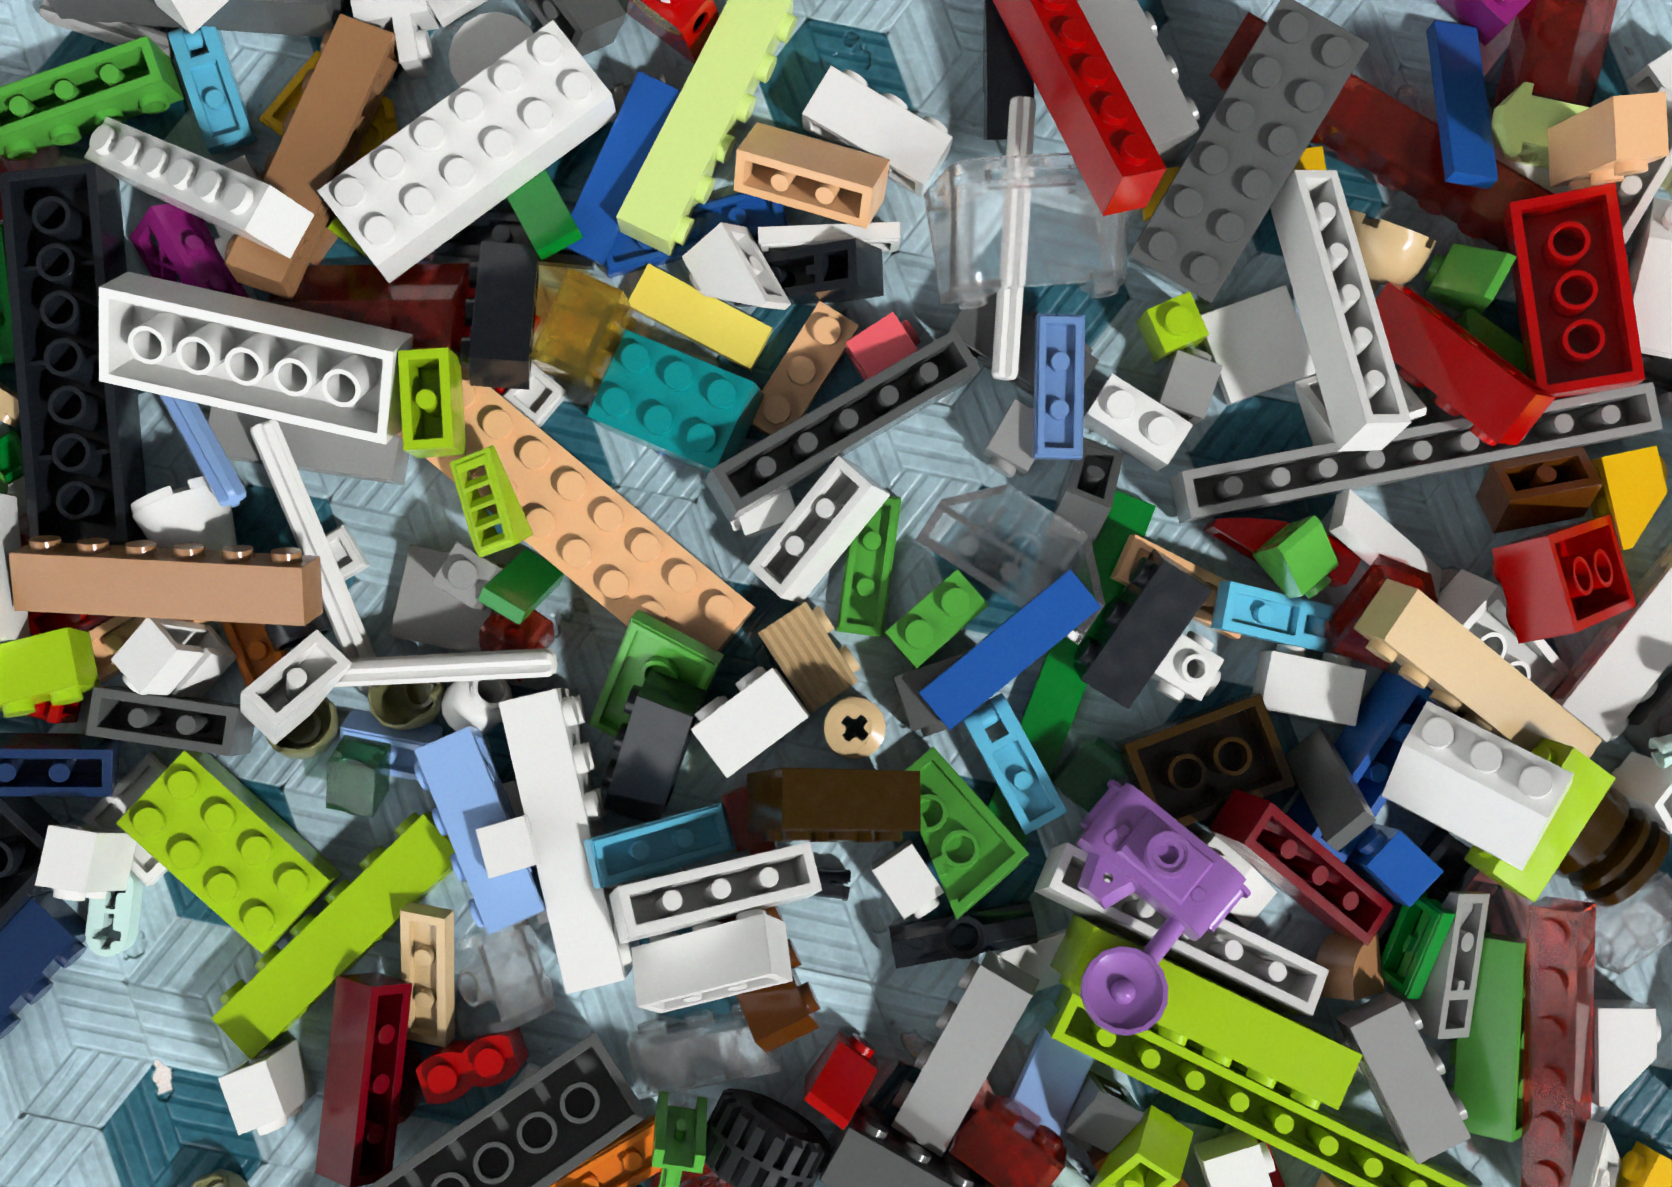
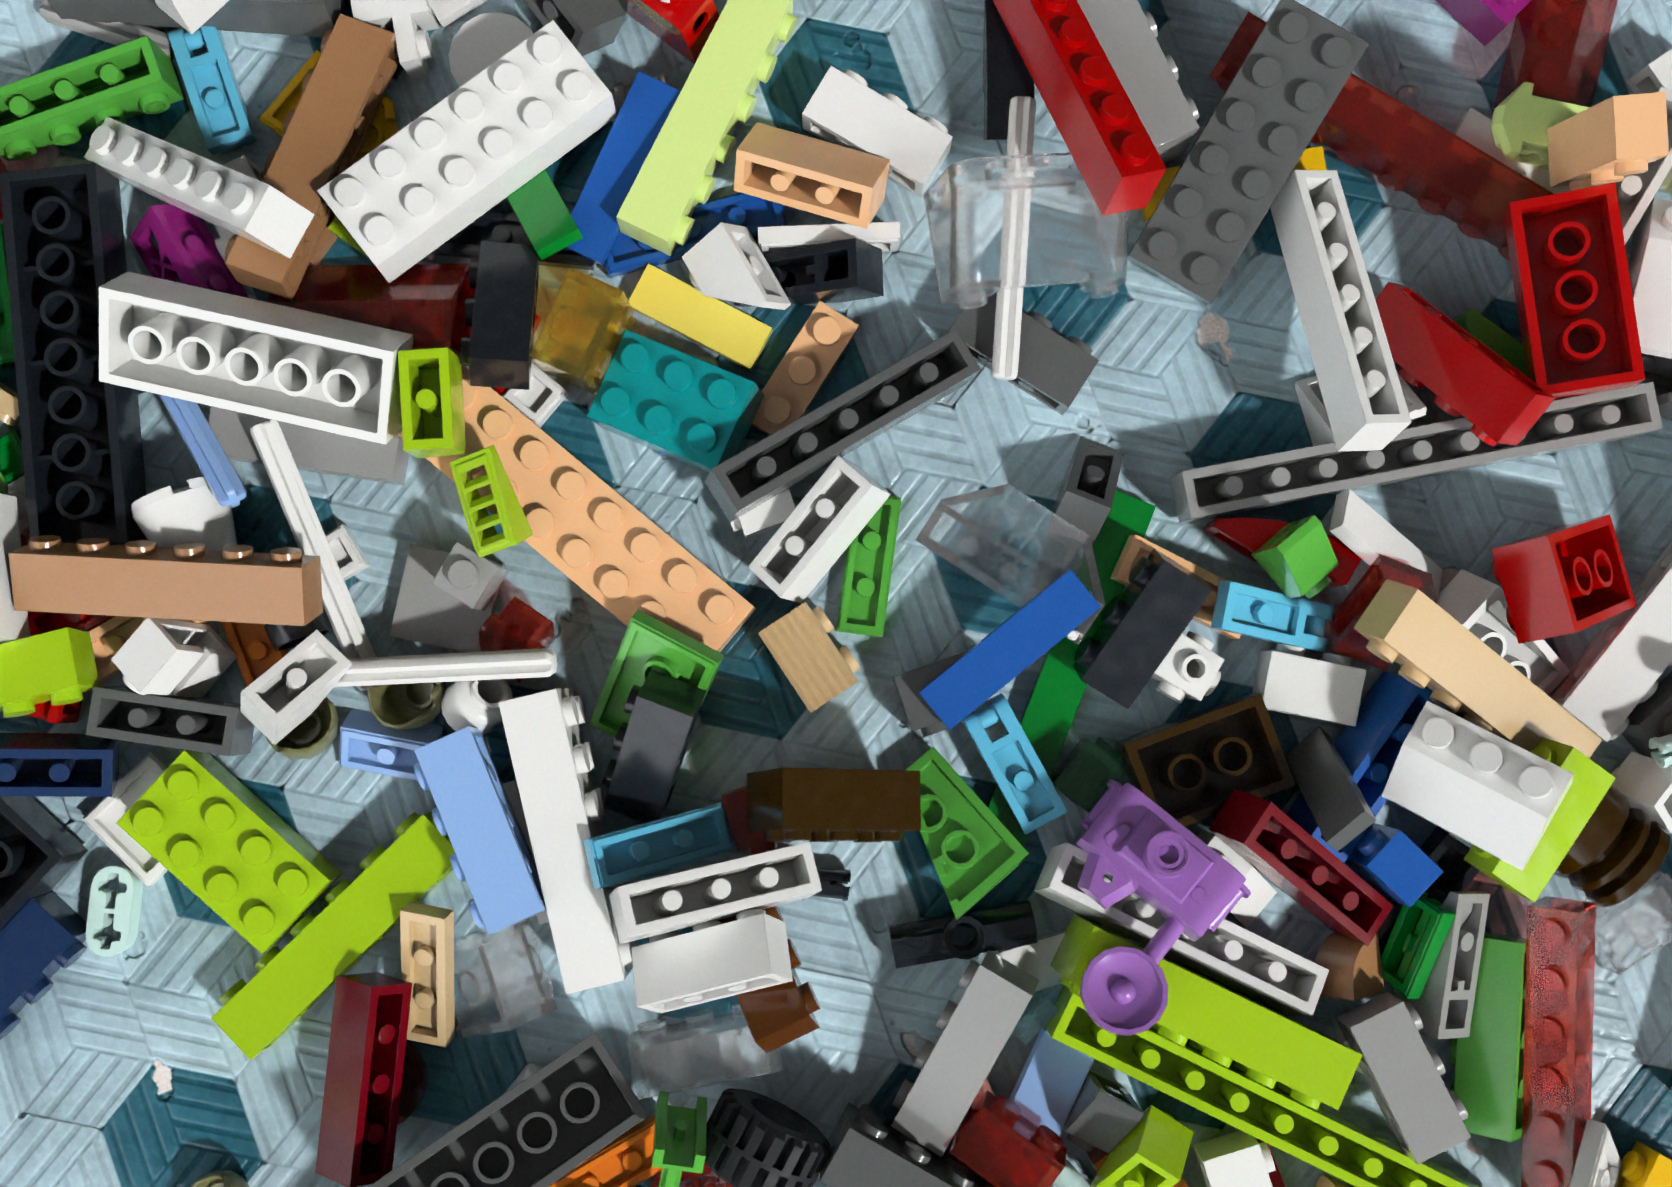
white piece [35,825,137,901] -> none
white brick [218,1039,316,1136] -> none
clear green brick [326,735,391,817] -> none
red brick [415,1023,529,1104] -> none
white tile [476,815,541,879] -> none
green tile [478,548,564,625] -> none
white brick [690,666,810,778] -> none
red slope [804,1030,878,1130] -> none
tan piece [824,696,886,759] -> none
coral brick [845,312,921,381] -> none
white brick [871,839,944,919] -> none
bright green brick [883,569,989,669] -> none
light grey brick [983,399,1035,478] -> none
medium blue tile [1033,314,1085,460] -> none
white brick [1083,373,1193,472] -> none
lime brick [1136,291,1209,364] -> none
light grey brick [1154,348,1223,426] -> none
white tile [1201,285,1316,406] -> none
tan cylinder [1349,209,1436,293] -> none
bright green slope [1423,243,1516,314] -> none
blue tile [1426,20,1498,189] -> none
reddish brown brick [1476,446,1603,534] -> none
white slope [1577,999,1661,1107] -> none
yellow slope [1590,445,1668,550] -> none

